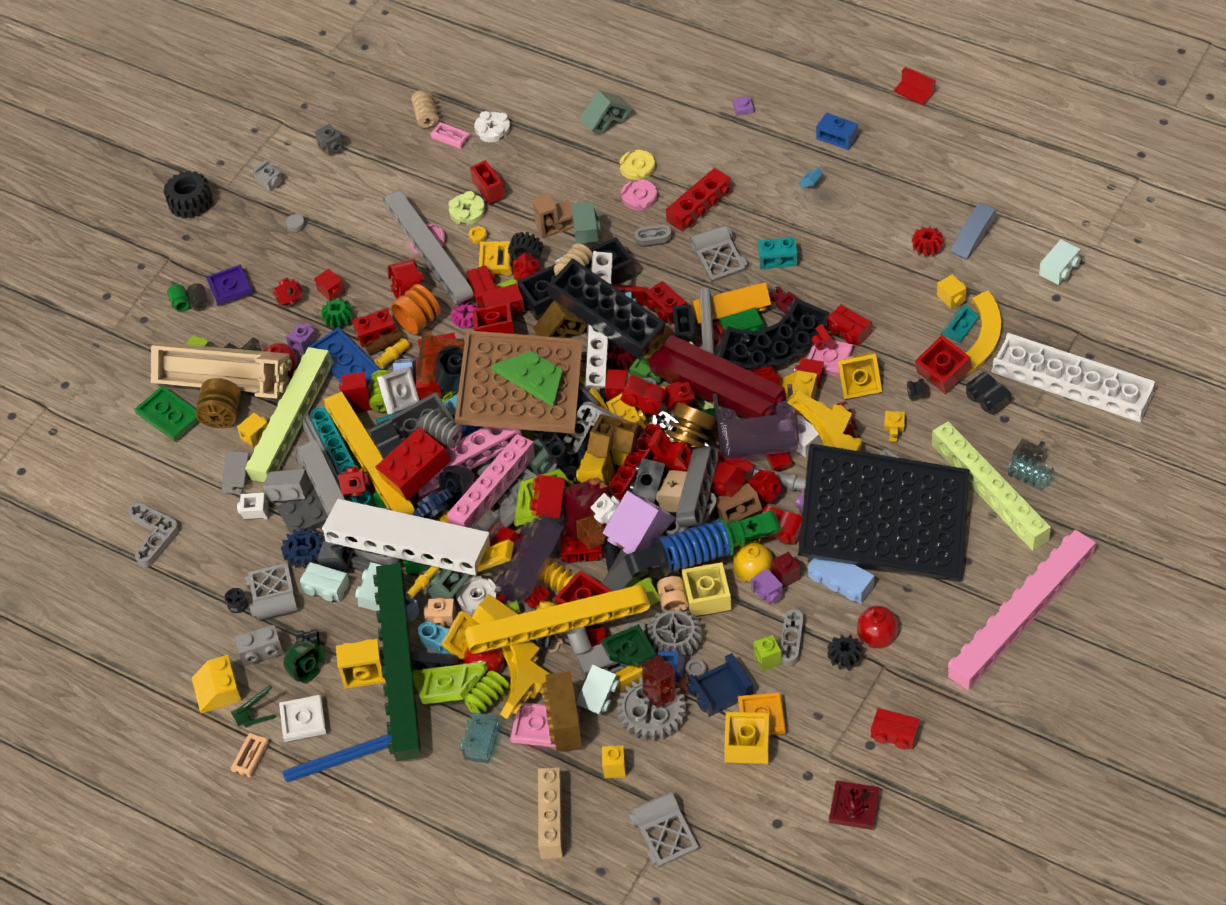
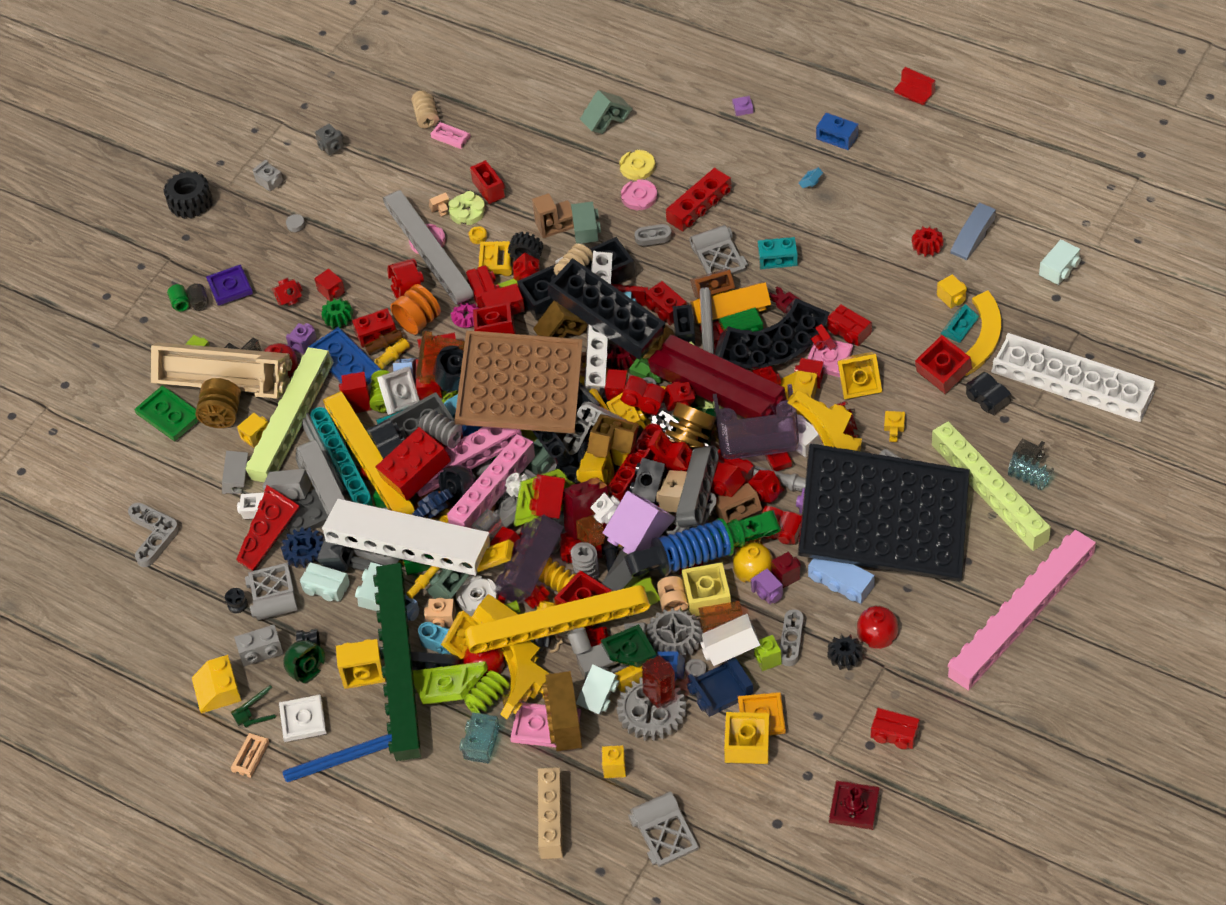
red brick [338,466,370,496] -> none
white plate [474,111,510,142] -> none
bright green wing [492,351,562,407] -> none
black wheel [907,379,927,400] -> none
none -> red wing [236,485,300,571]
none -> light nougat tile [429,192,449,217]
none -> white gear [505,473,528,497]
none -> light grey piece [571,542,600,581]
none -> dark orange brick [690,269,735,298]
none -> clear orange brick [698,601,743,633]
none -> white brick [700,613,760,666]

